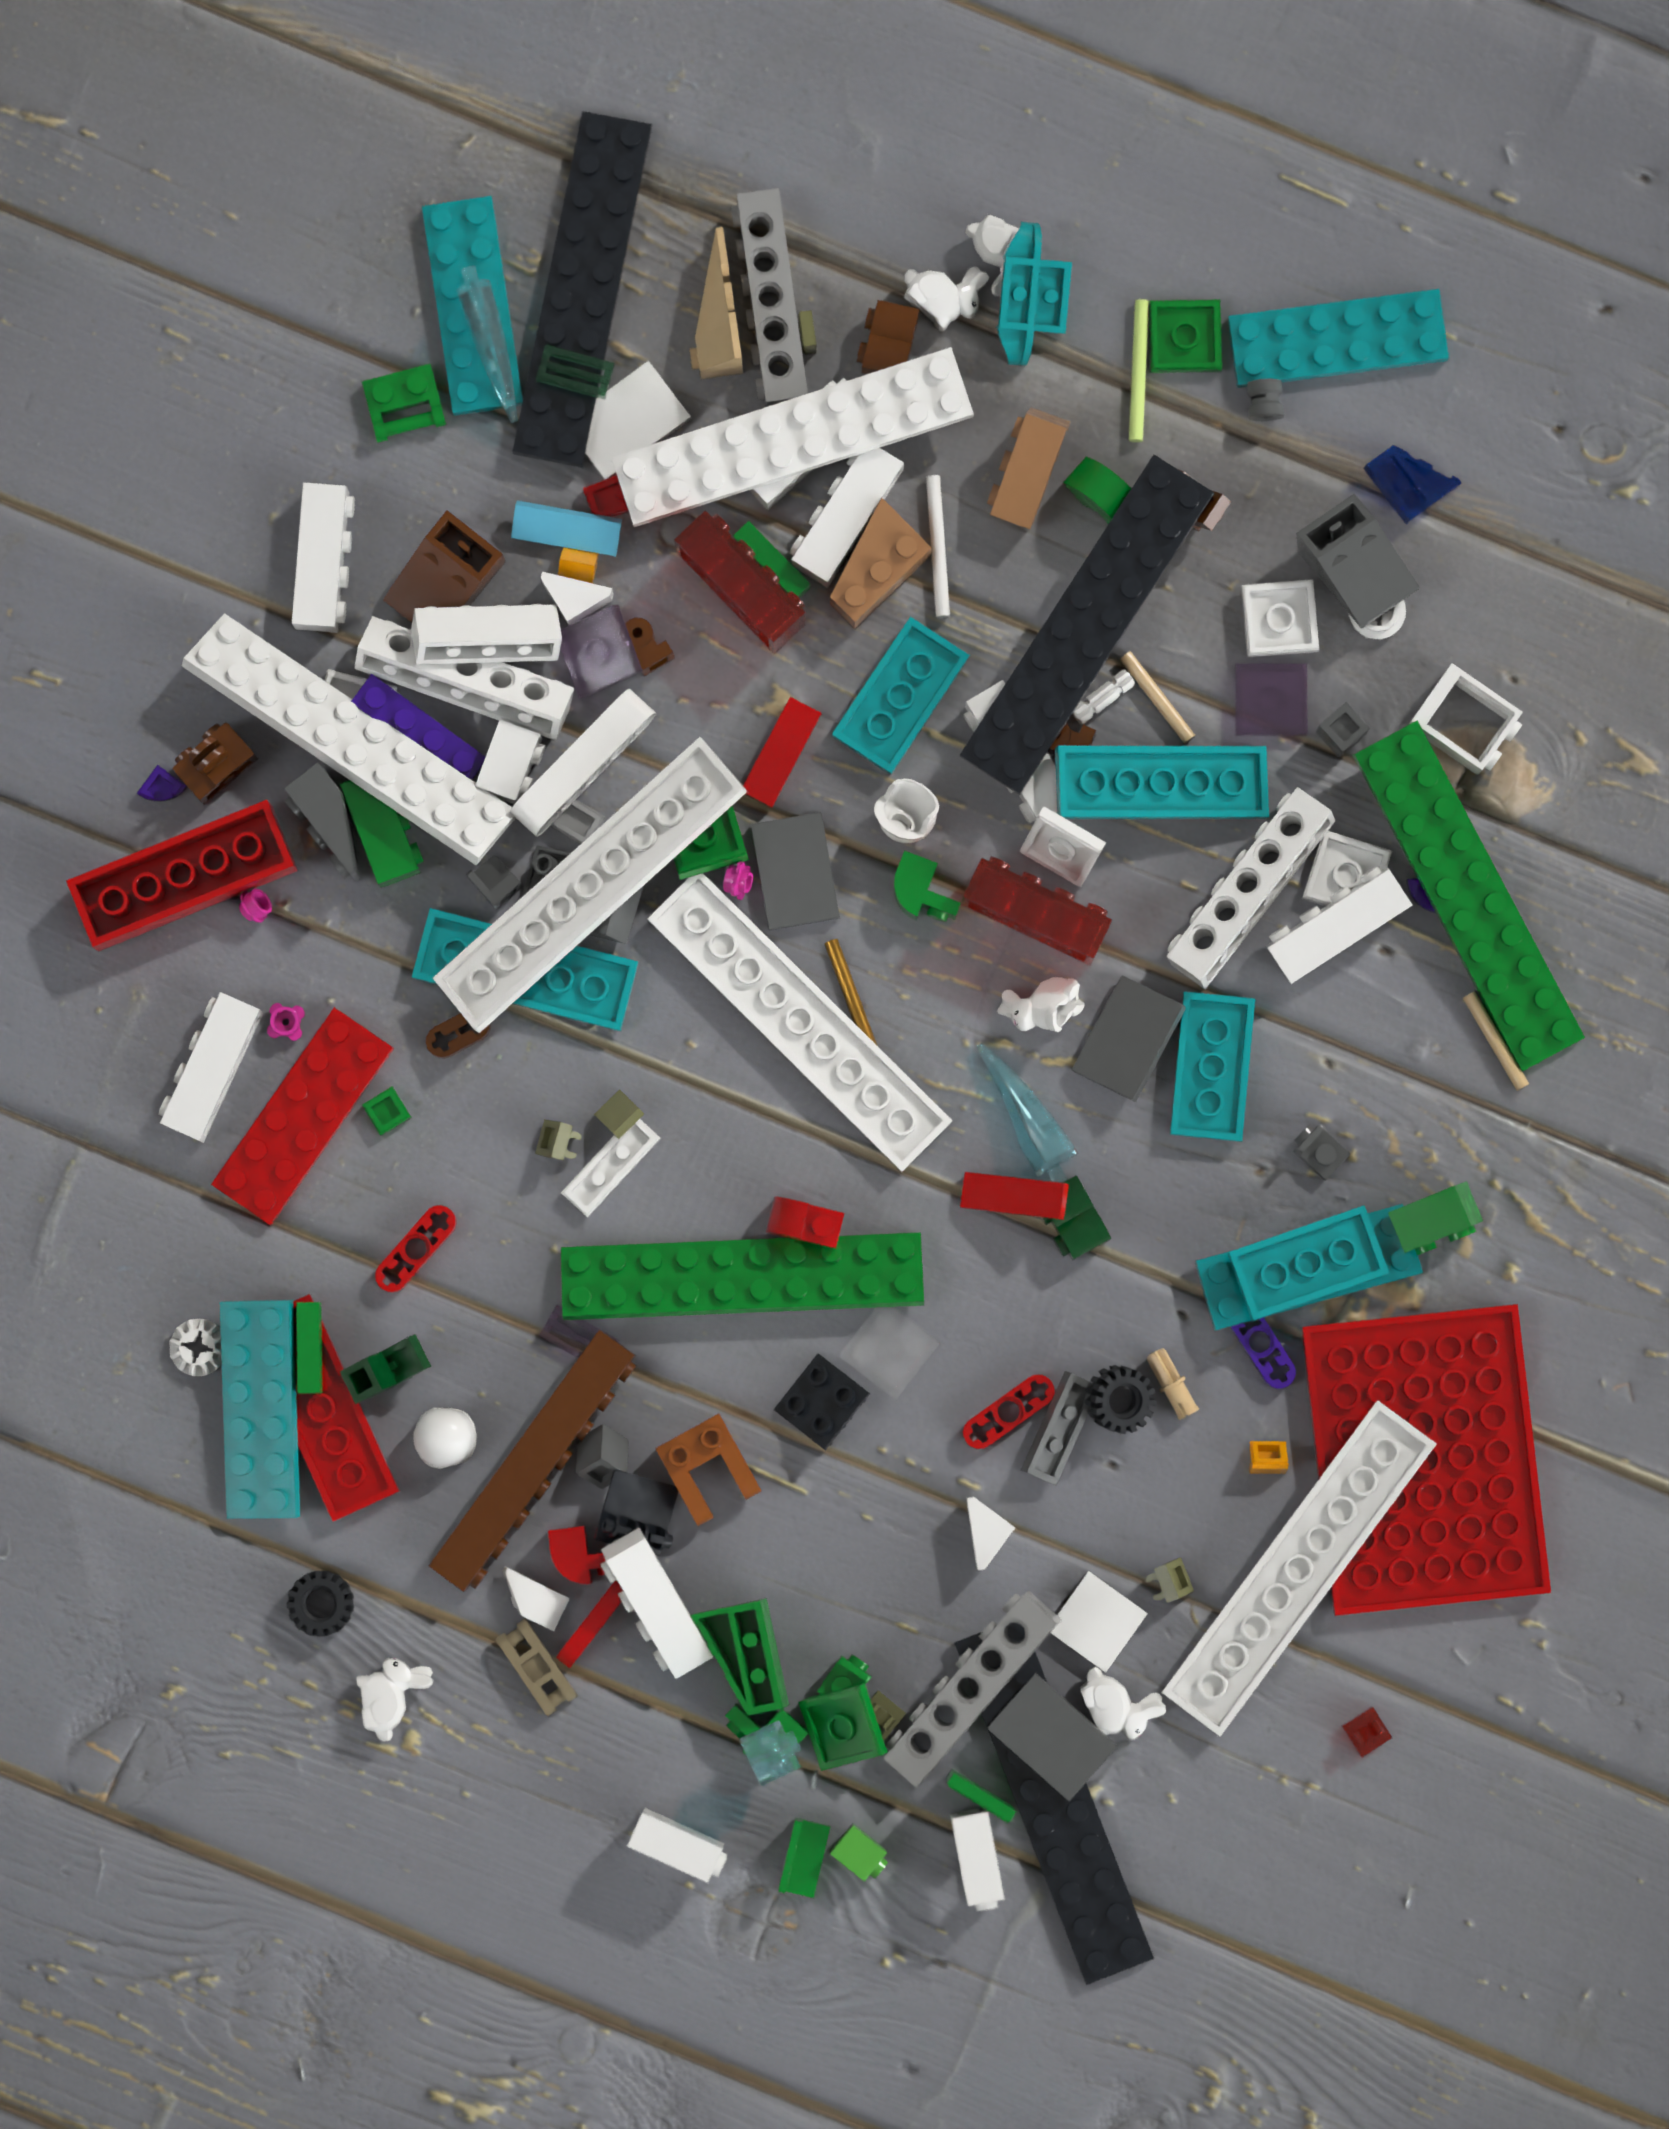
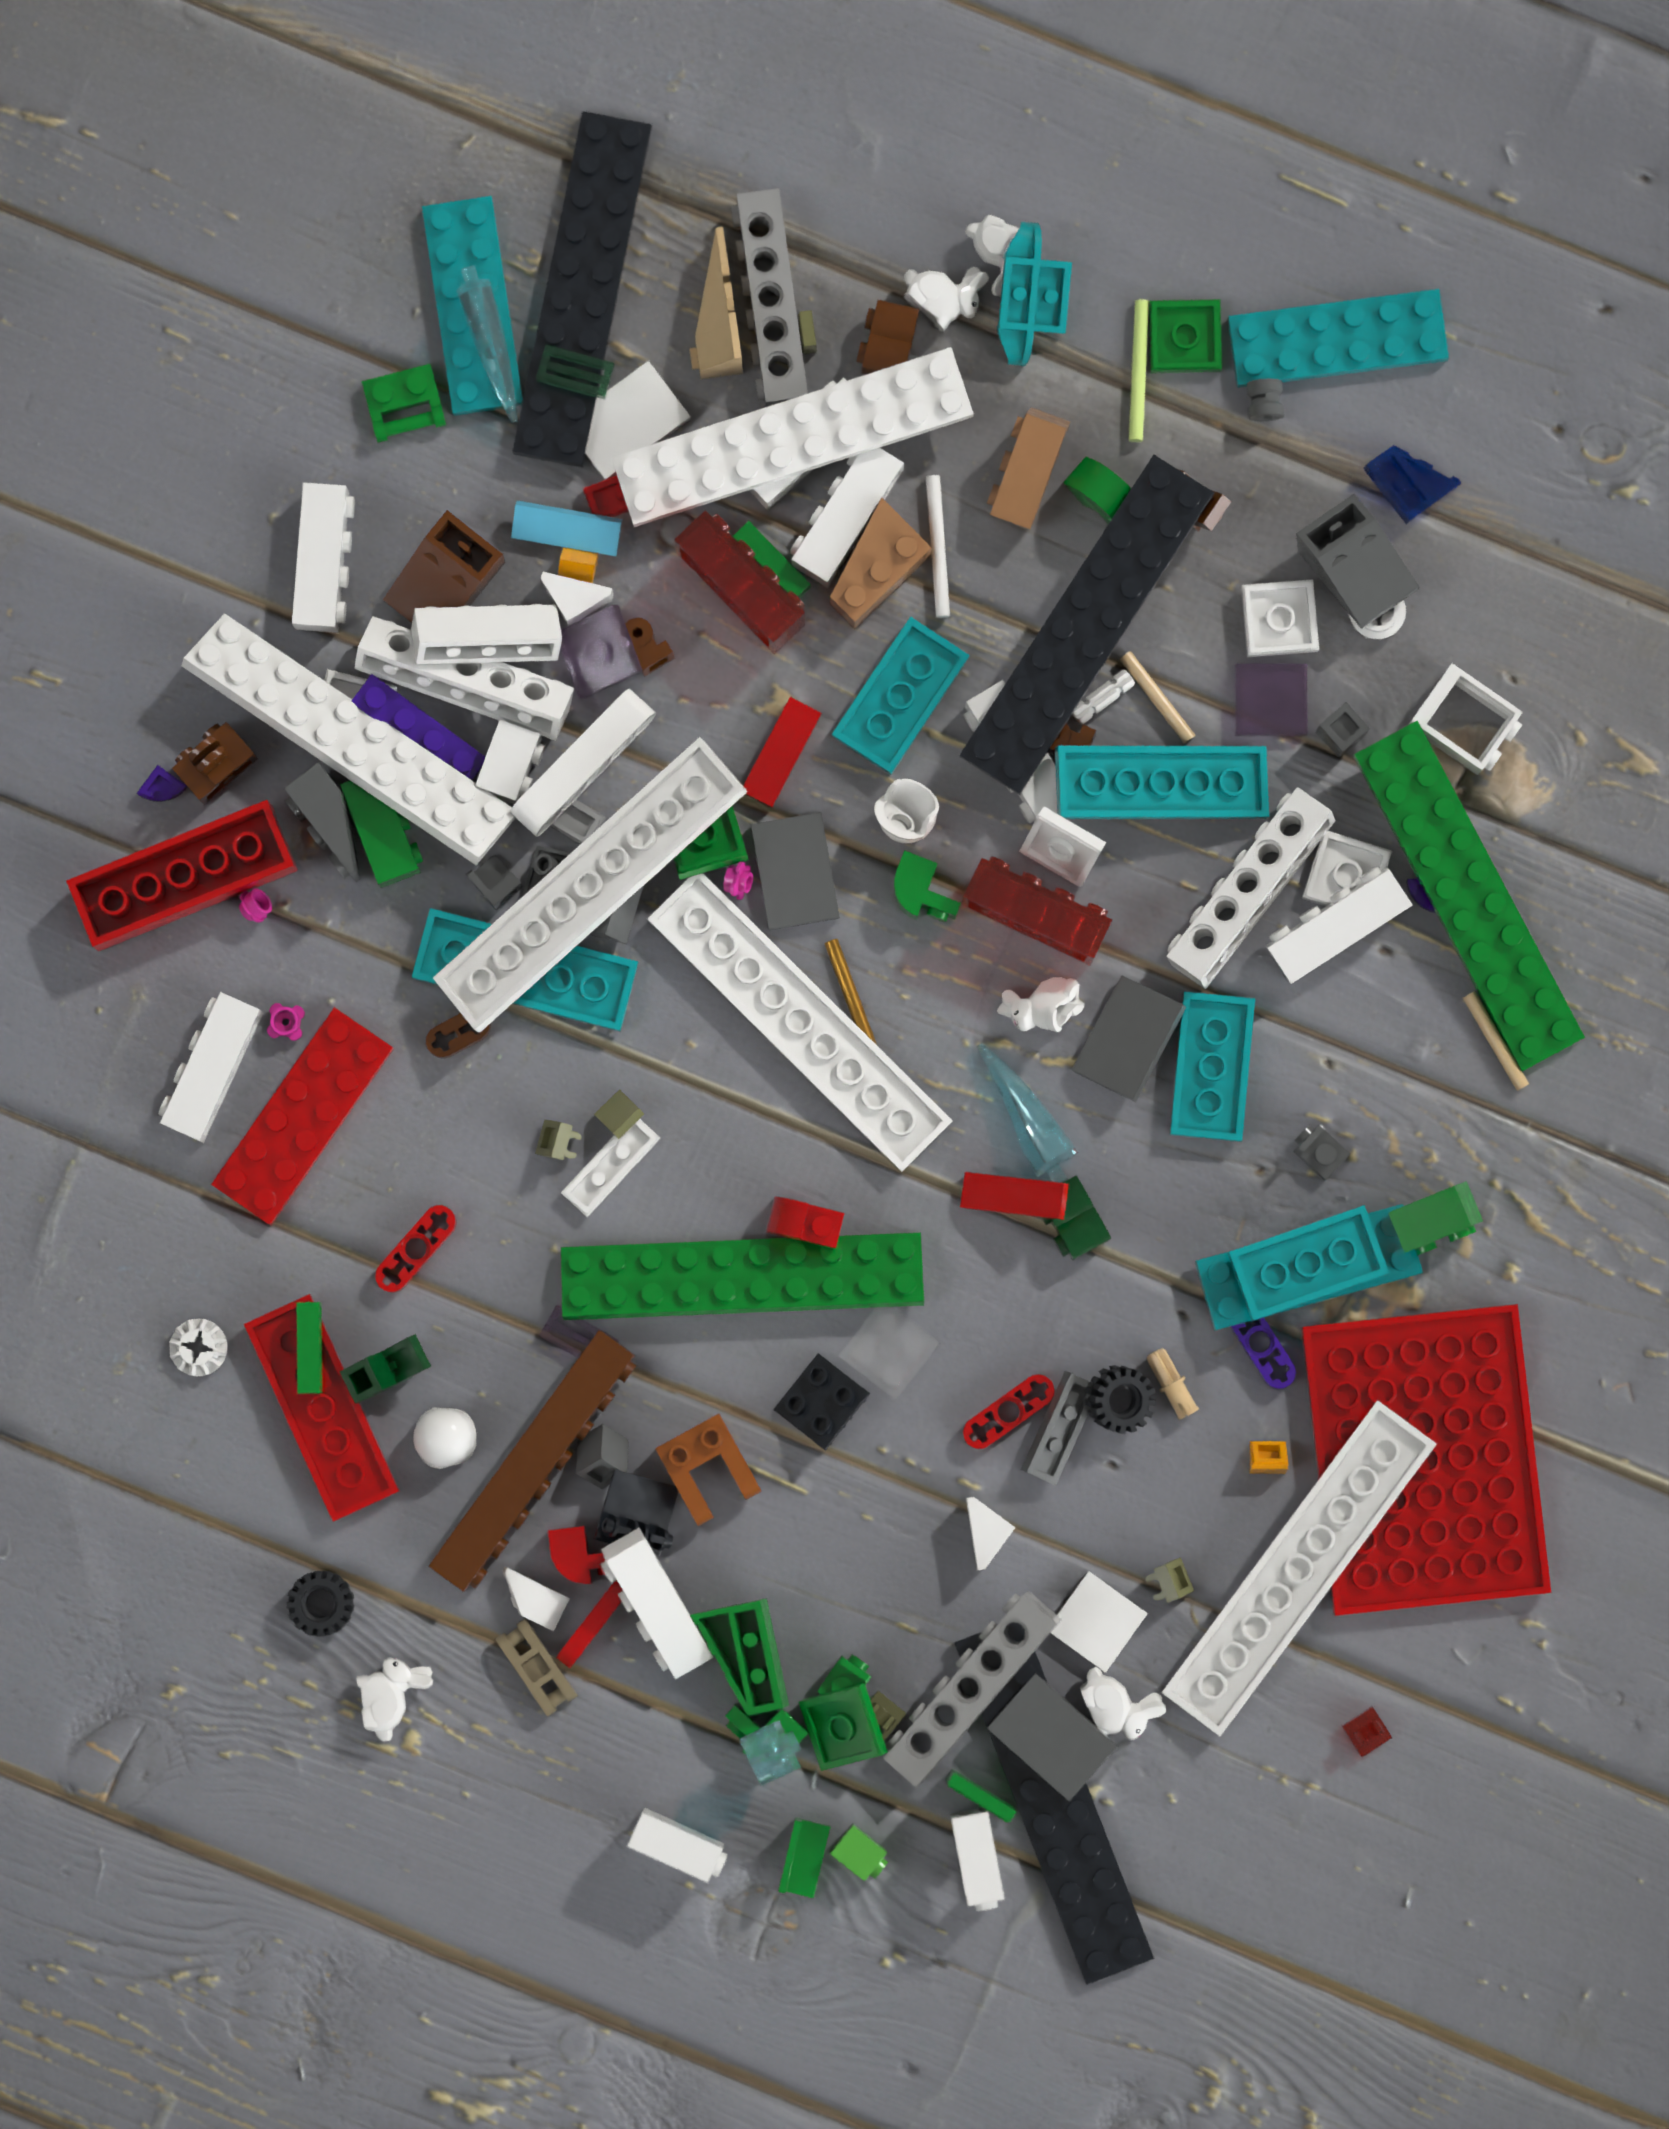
teal plate [220,1300,300,1519] -> none
green tile [362,1086,412,1136] -> none

